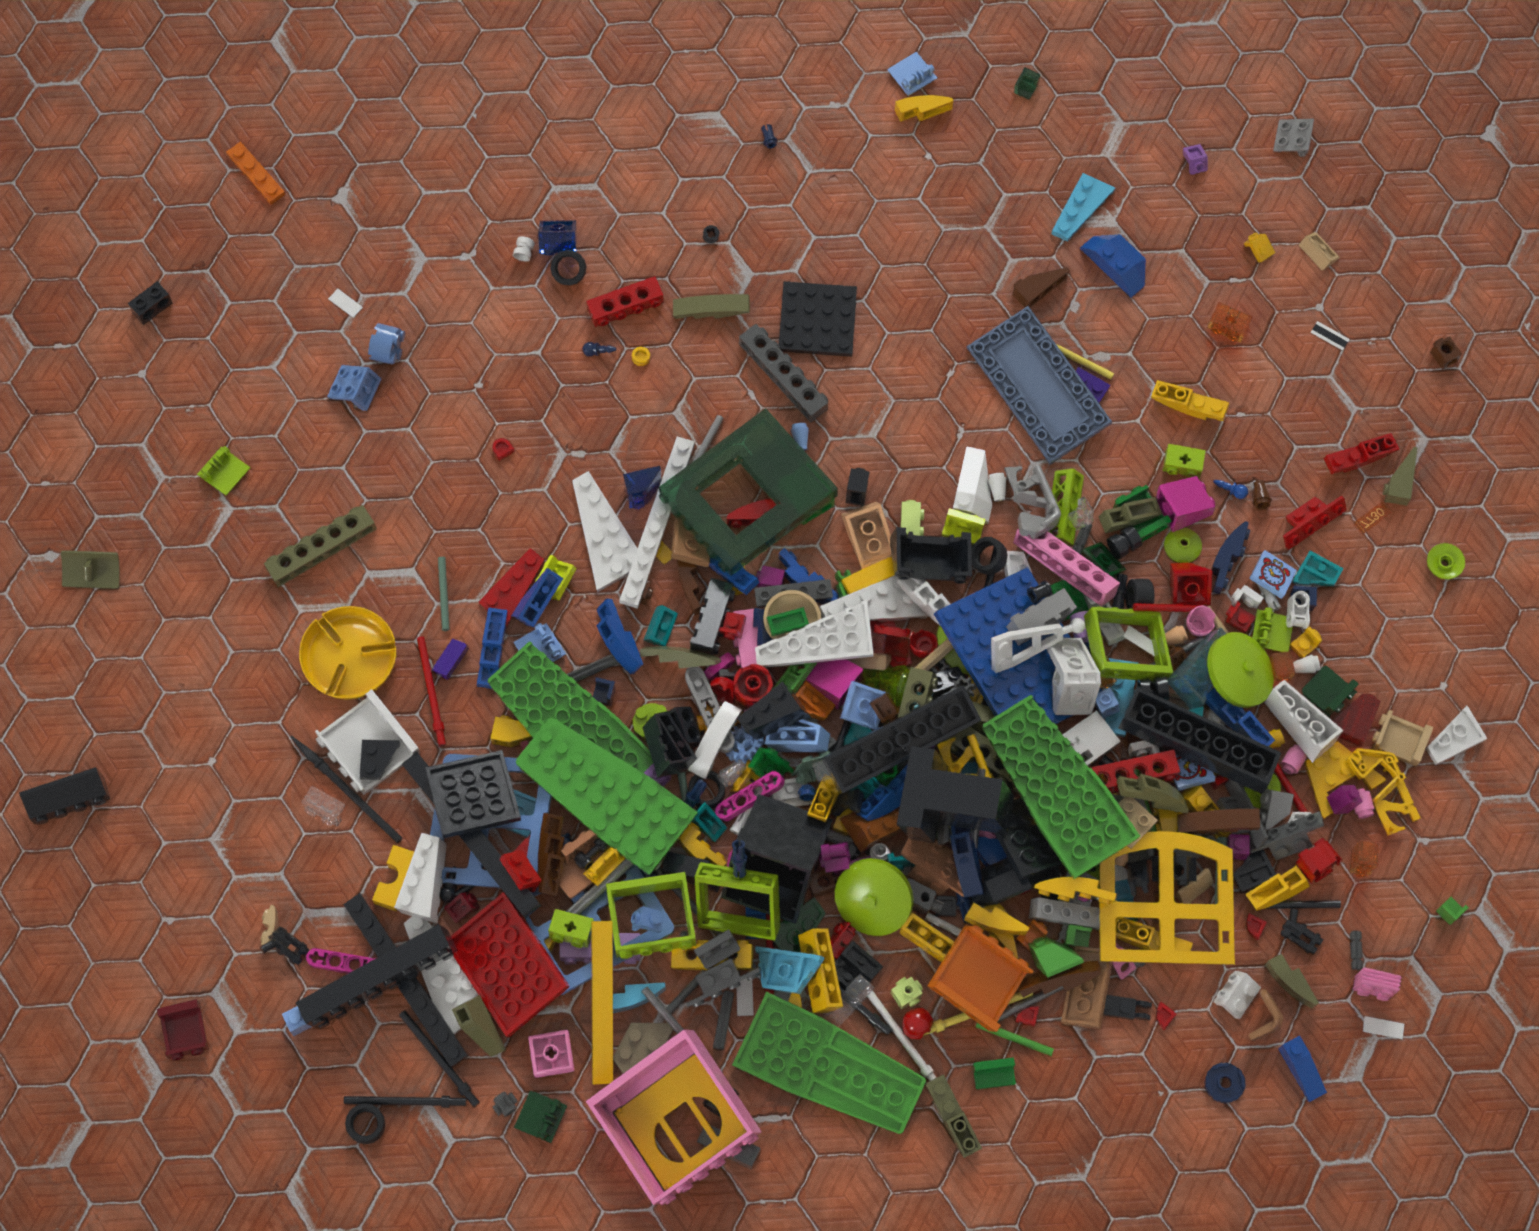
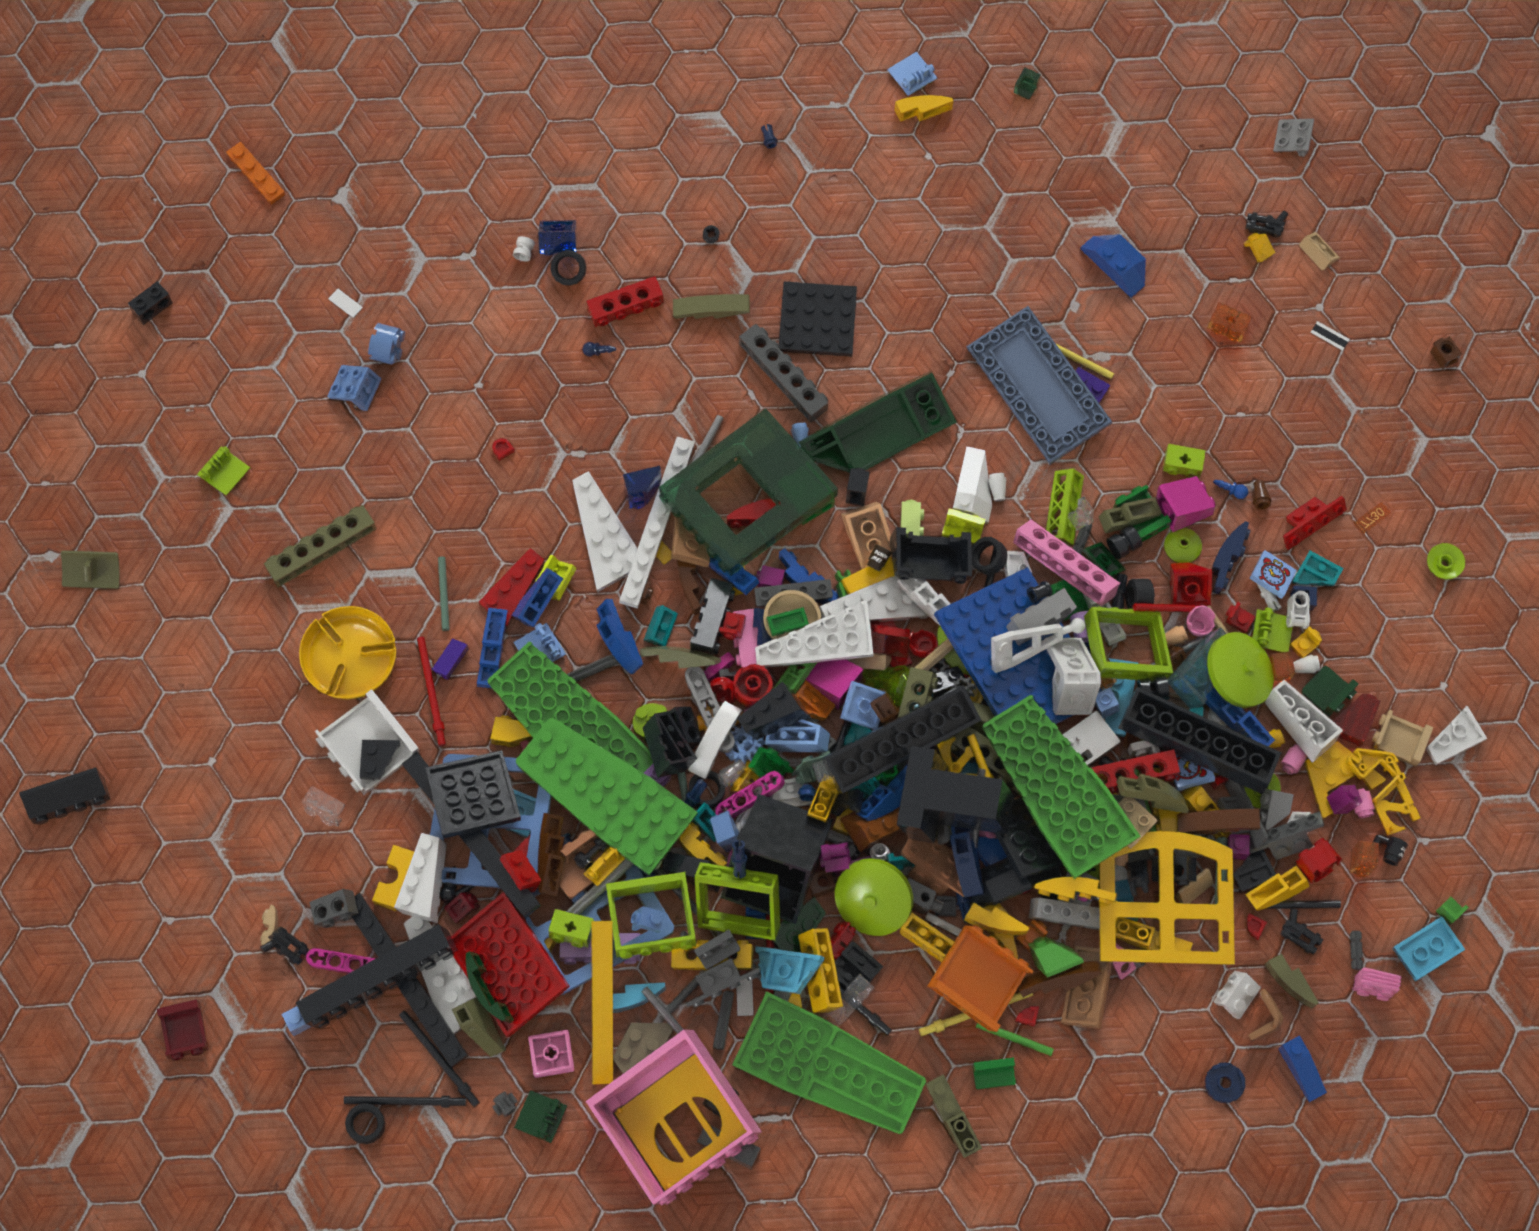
black piece [290,736,403,844] -> none
dark blue panel [593,678,616,706] -> none
yellow tile [632,347,650,366] -> none
white bar [864,988,936,1081] -> none
yellowish green brick [890,977,923,1010] -> none
red hair [902,1007,933,1040] -> none
flat silver bar [997,986,1064,1023] -> none
light grey piece [1004,465,1061,539] -> none
reddish brown slope [1012,267,1070,308] -> none
medium azure wing [1051,173,1115,242] -> none
bright green panel [1064,924,1092,947] -> none
black hinge [1103,995,1152,1021] -> none
white sticker [1123,626,1155,657] -> none
yellow slope [1151,380,1229,421] -> none
red tile [1156,1002,1176,1030] -> none
medium lavender bracket [1183,144,1208,175] -> none
white bracket [1231,585,1264,609] -> none
red bar [1274,763,1308,812] -> none
red slope [1323,433,1400,475] -> none
white sticker [1363,1016,1404,1039] -> none
olive slope [1382,447,1418,506] -> none
none -> dark grey brick [309,889,359,928]
none -> dark green slope [466,951,514,1023]
none -> medium blue slope [710,811,739,853]
none -> dark green slope [799,371,957,473]
none -> dark brown piece [867,544,892,572]
none -> black piece [1245,211,1289,237]
none -> black piece [1370,834,1408,866]
none -> medium azure plate [1392,916,1465,982]

